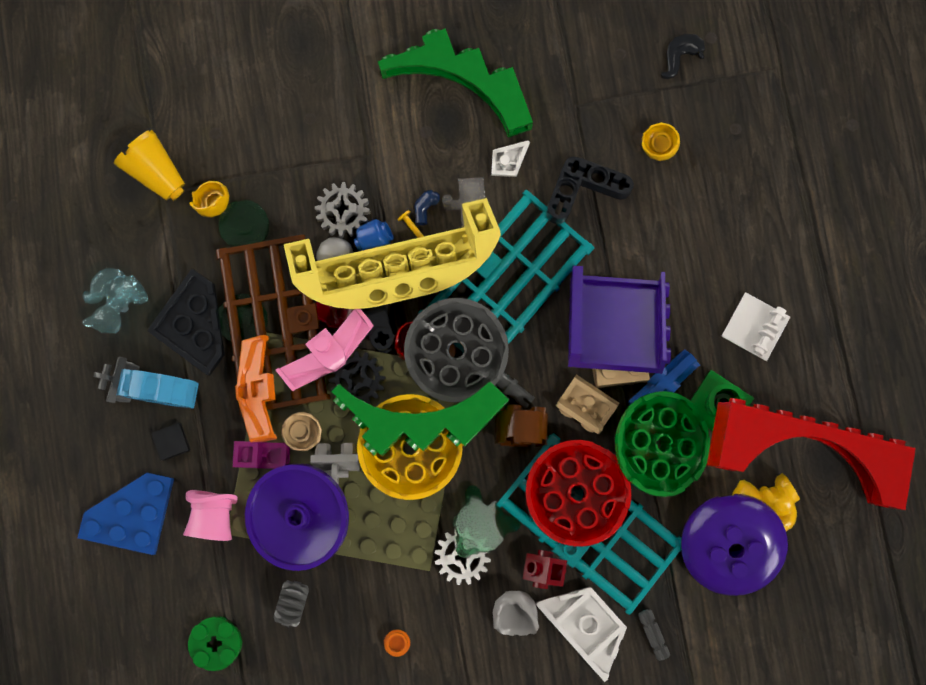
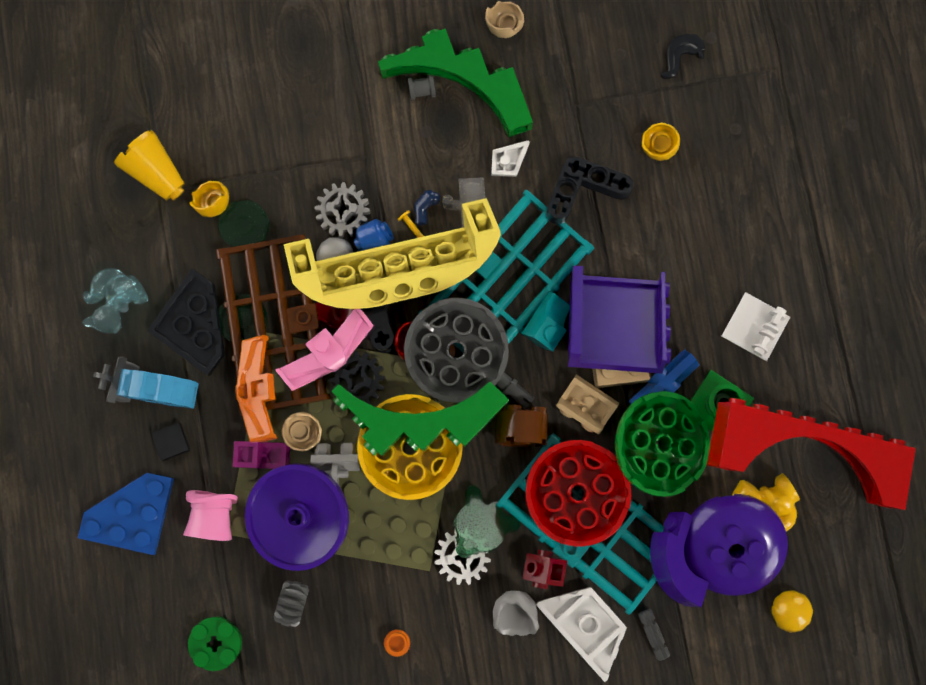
none -> dark grey bush [408,75,436,101]
none -> tan hair [485,1,524,38]
none -> teal arch [521,292,570,351]
none -> dark purple arch [650,512,709,607]
none -> yellow hair [772,590,813,633]

